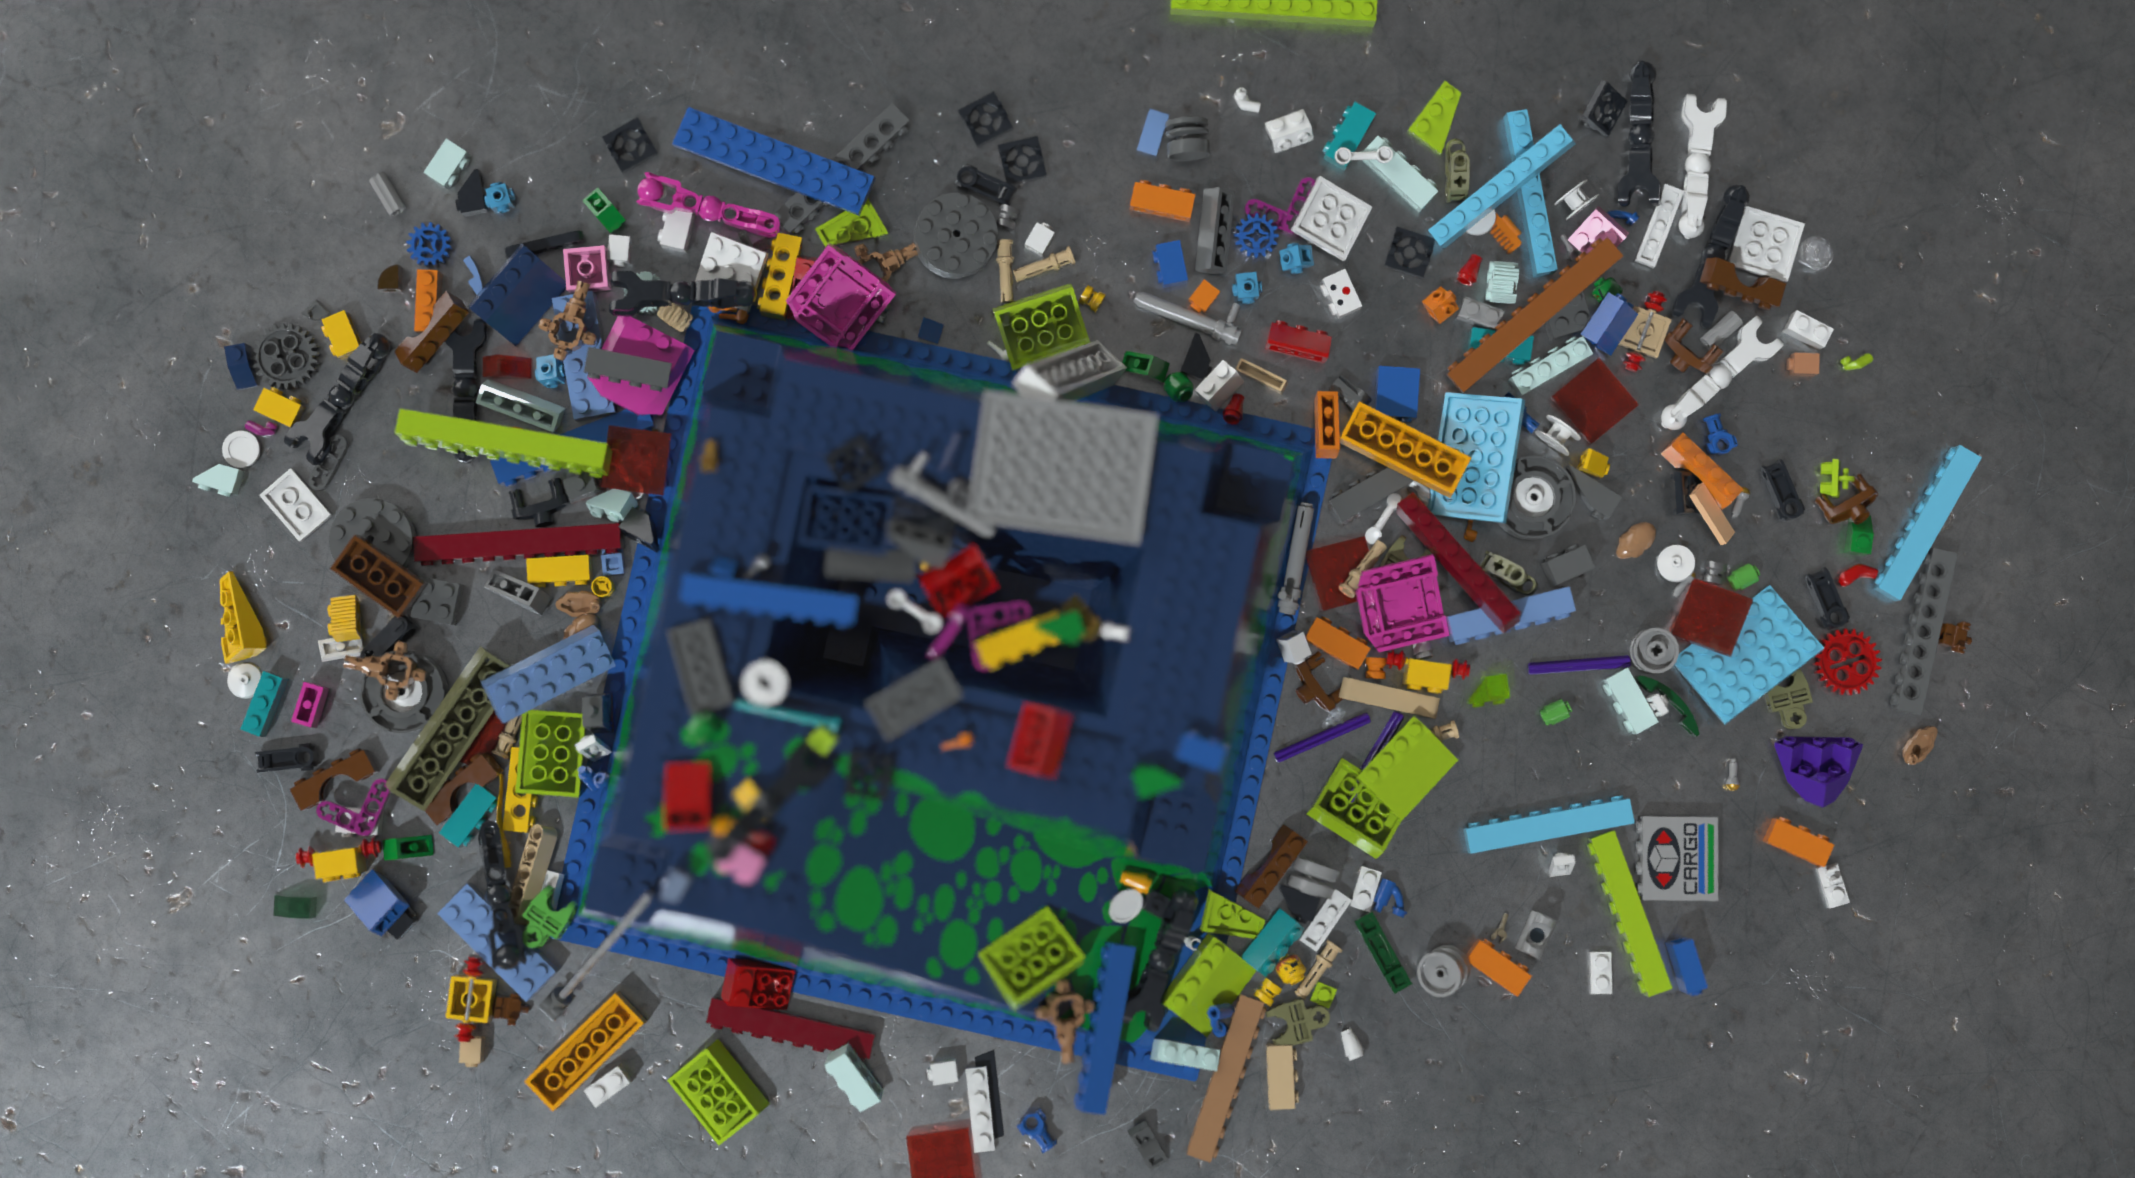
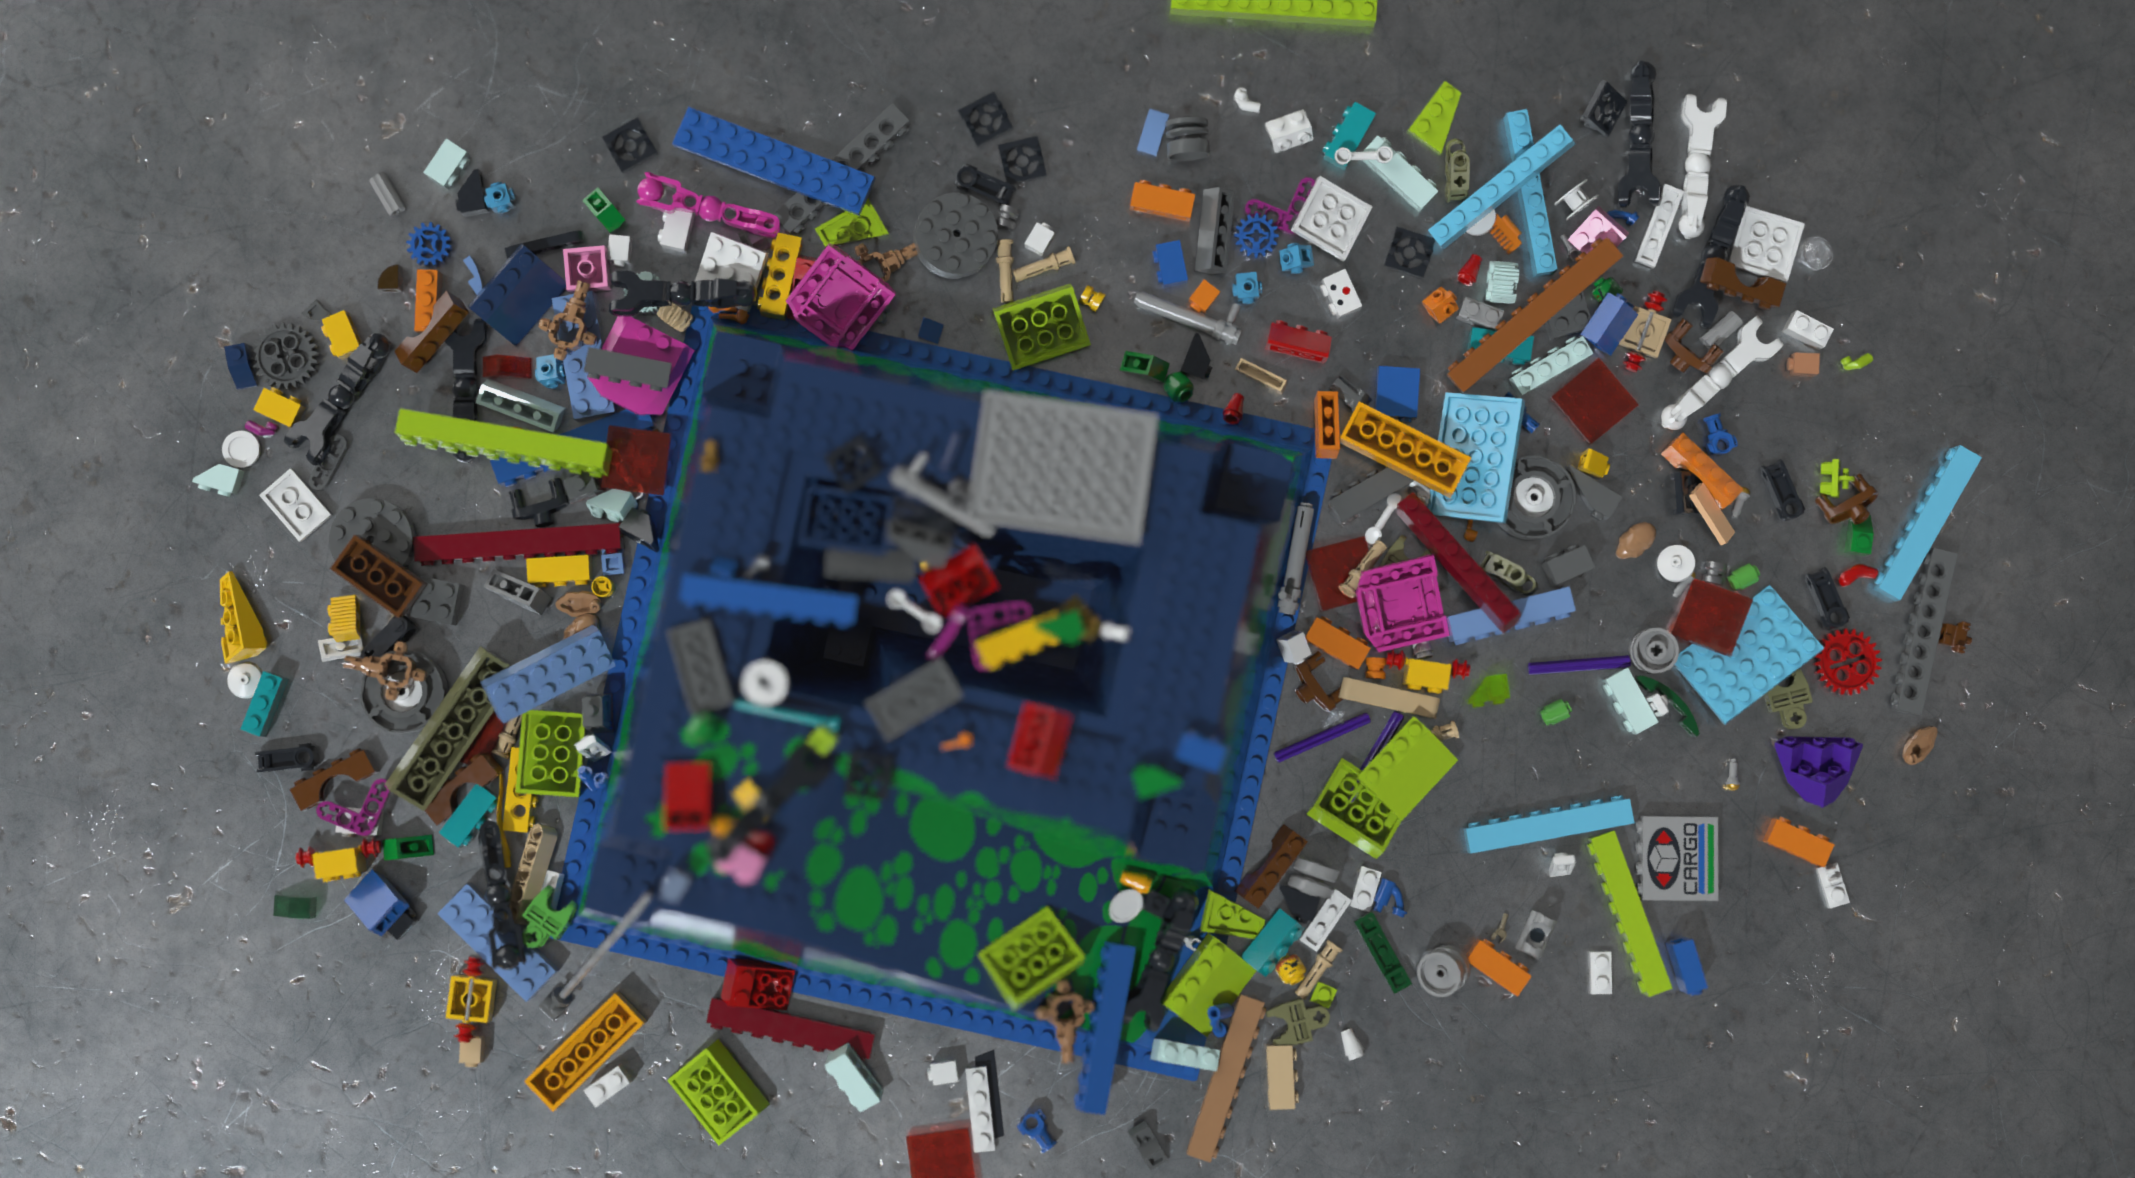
dark pink brick [291,682,330,728] -> none
reddish brown piece [493,993,529,1026] -> none
white hand [987,340,1009,361] -> none
white brick [1012,340,1127,403] -> none
white brick [1195,360,1244,412] -> none
yellow wheel [1254,978,1282,1007] -> none
white piece [1535,415,1581,456] -> none

